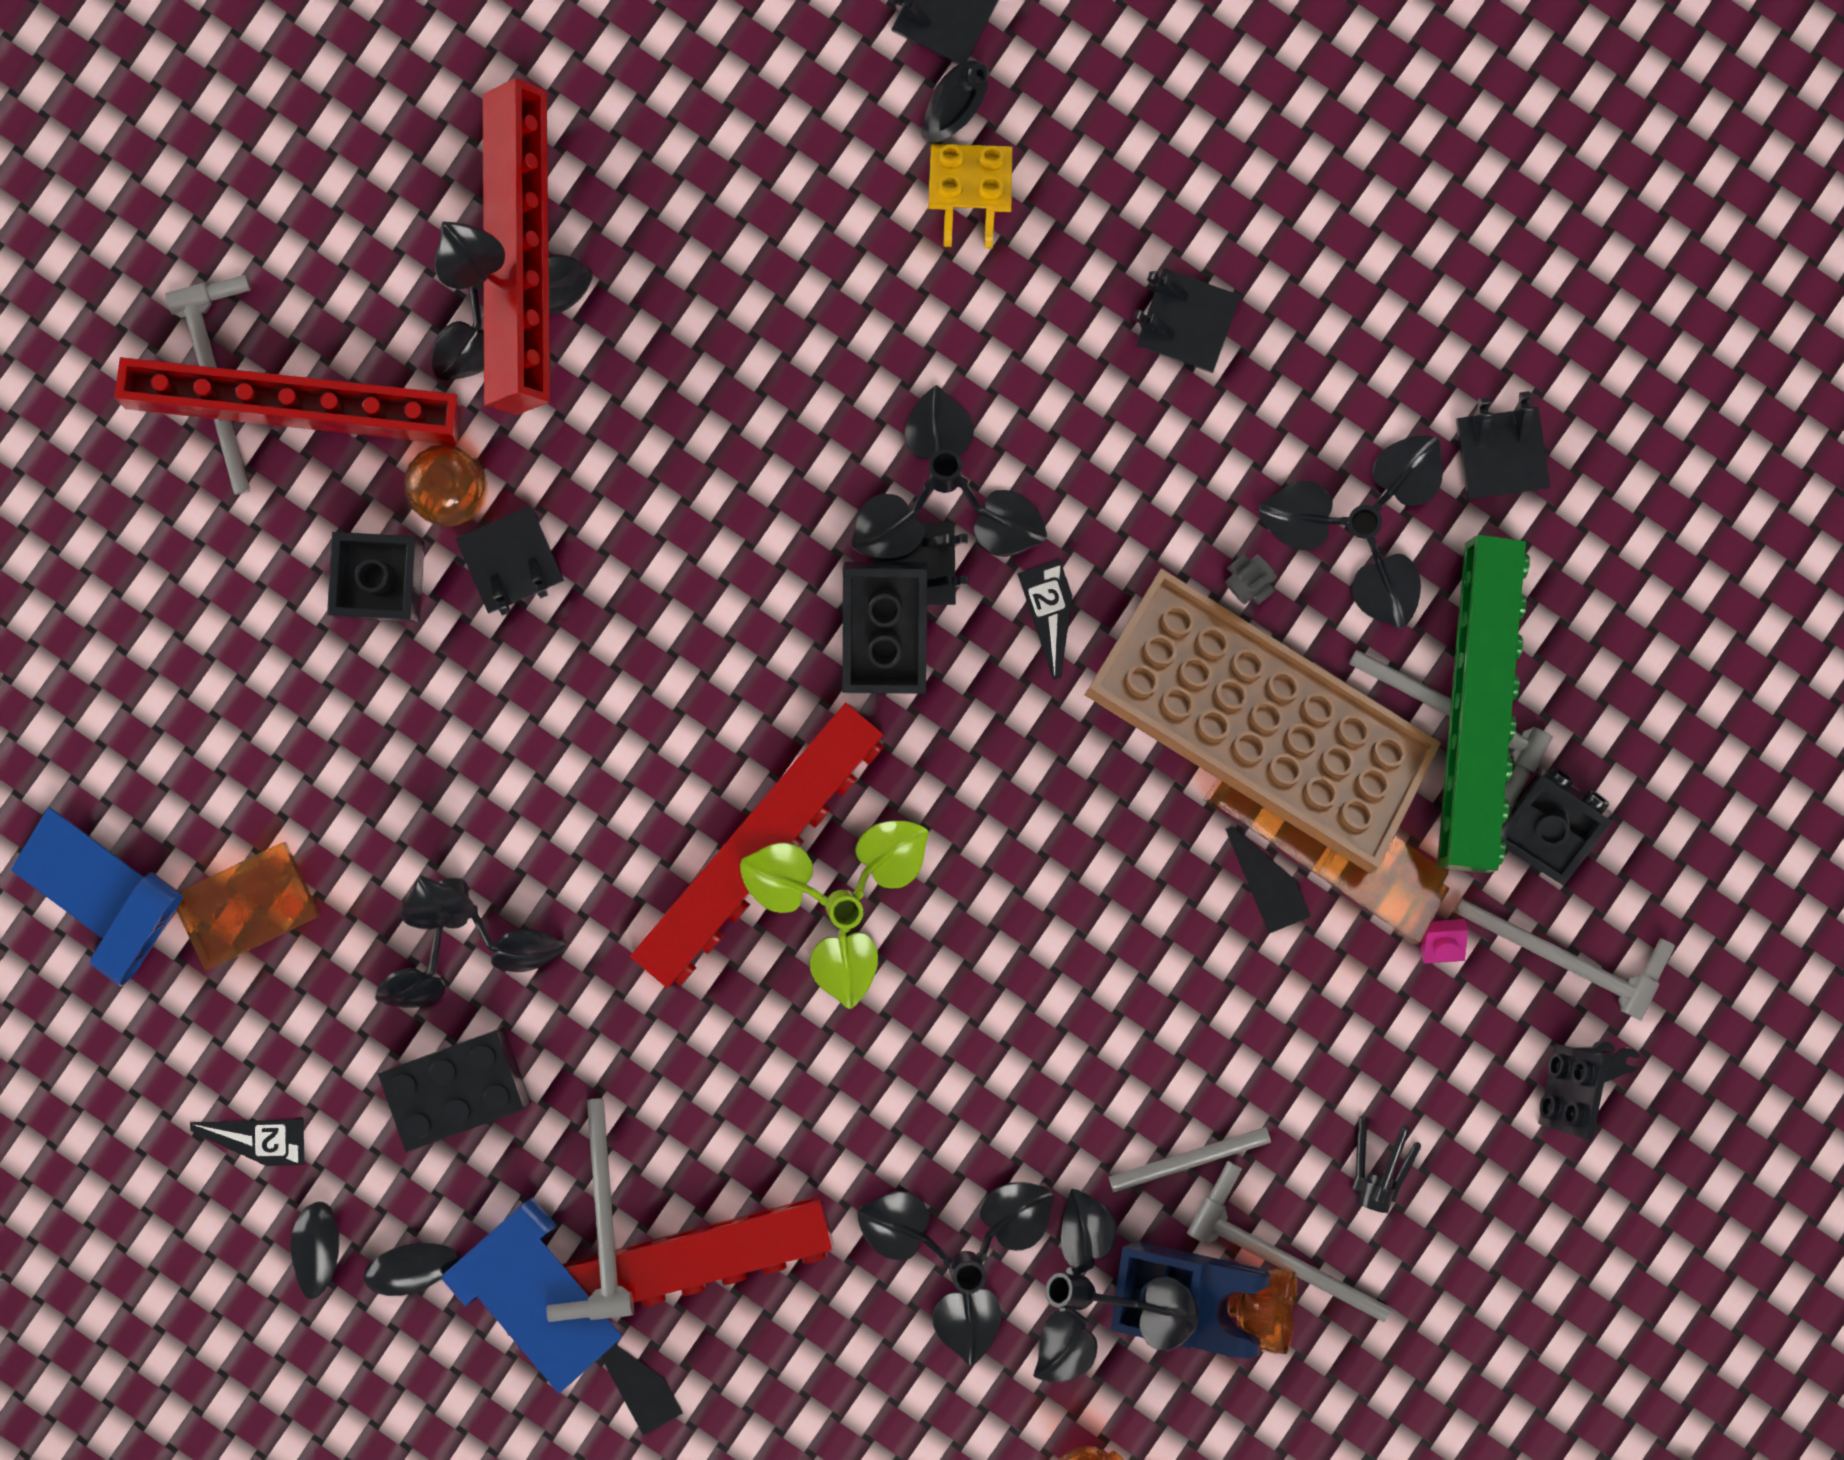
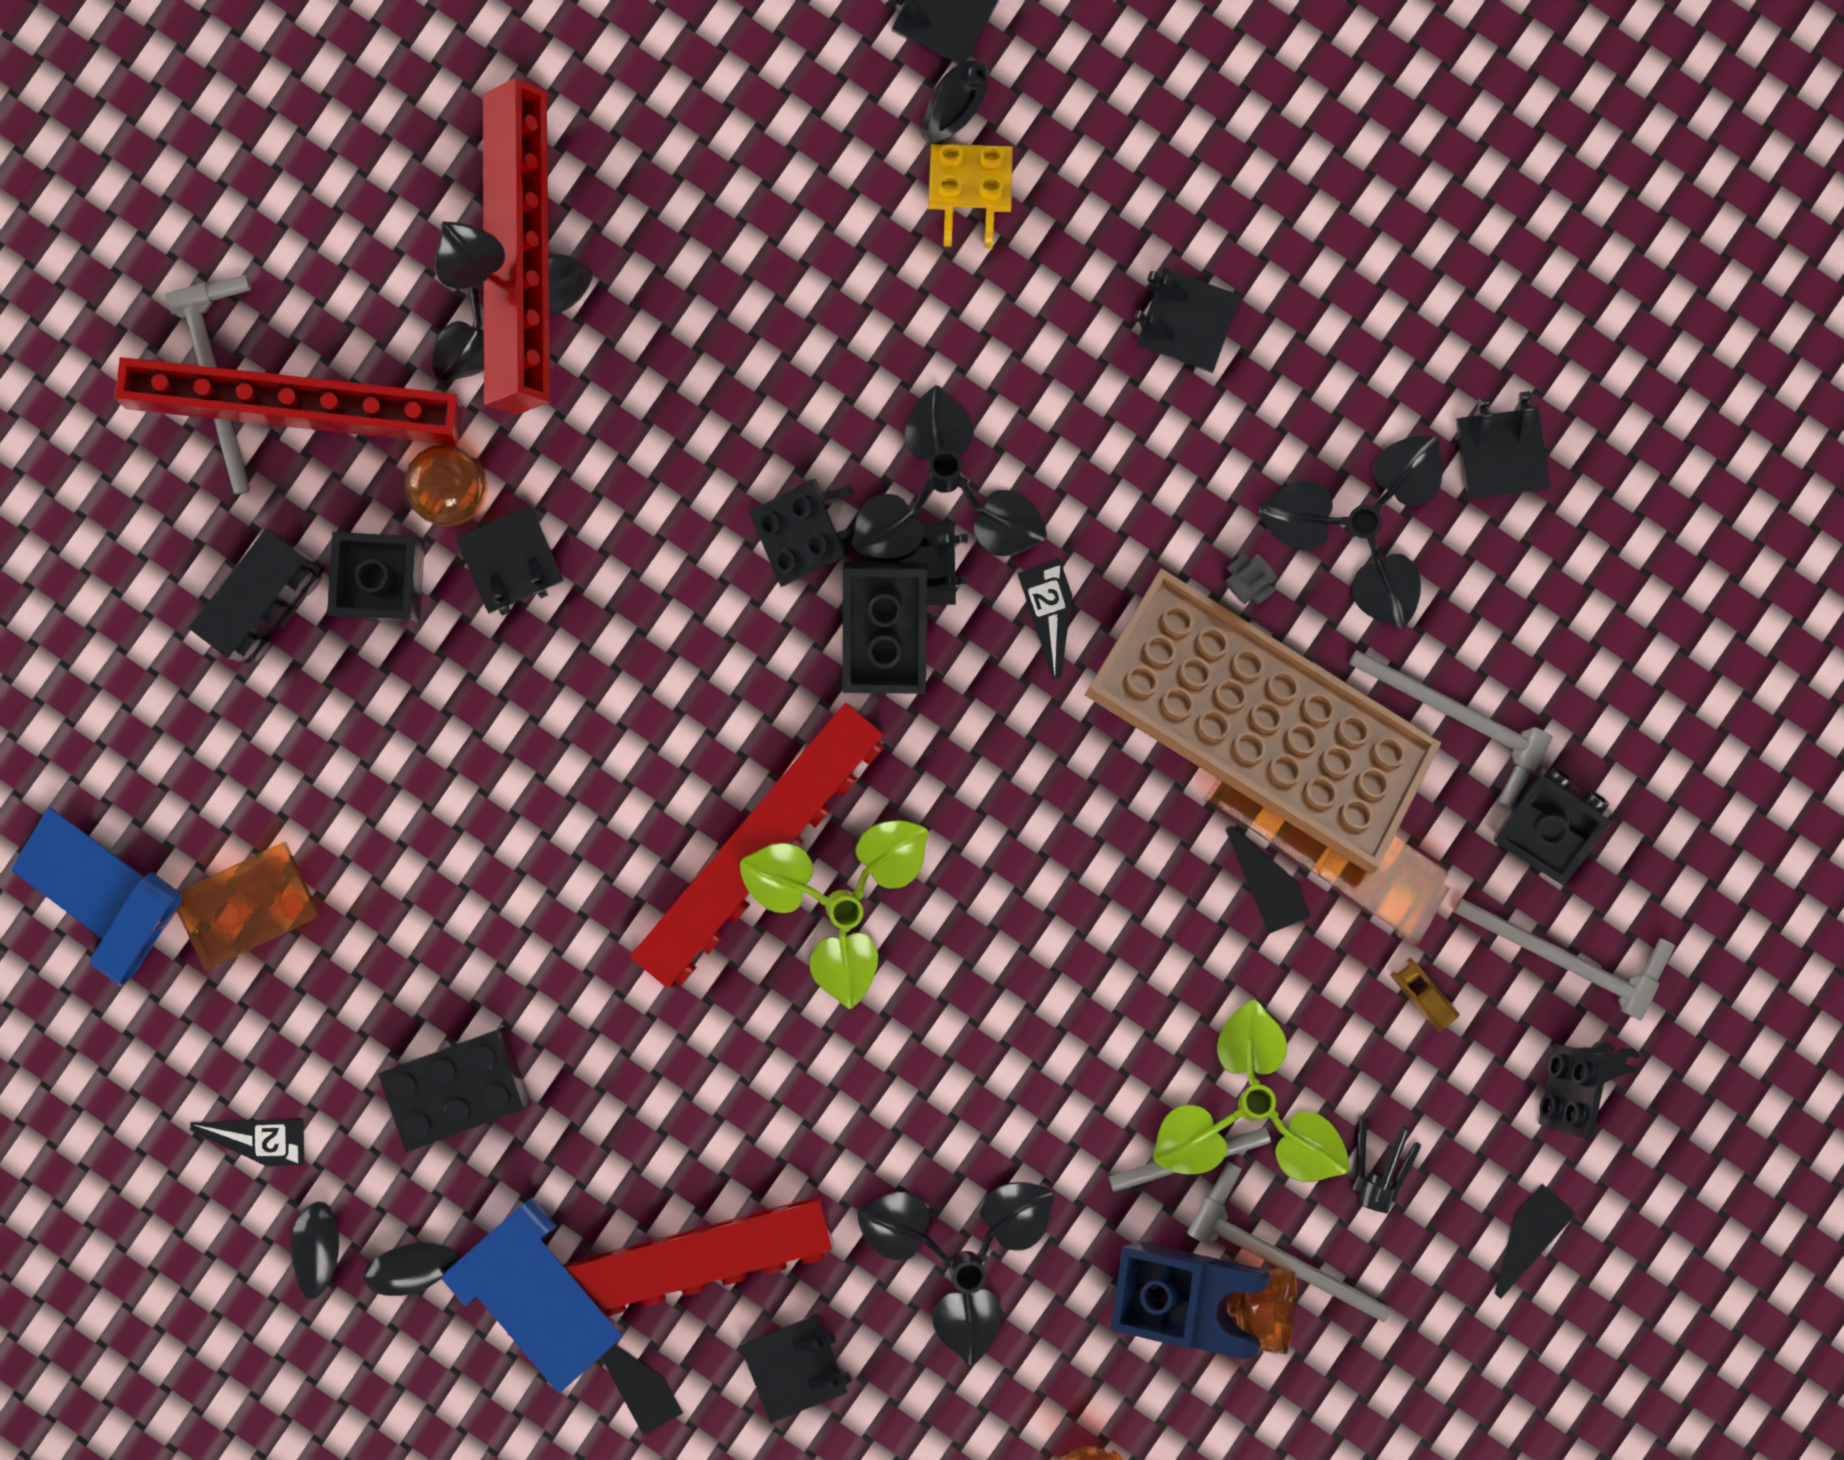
black plant [375,875,566,1008] -> none
light grey bar [547,1098,634,1322] -> none
black plant [1033,1189,1199,1382] -> none
dark pink plate [1421,919,1468,964] -> none
green brick [1437,535,1530,873] -> none
none -> black brick [188,528,325,664]
none -> black plate [740,1313,852,1424]
none -> black plate [749,478,855,587]
none -> lime plant [1153,1000,1349,1182]
none -> pearl gold bar [1390,958,1460,1032]
none -> black sticker [1494,1184,1576,1299]

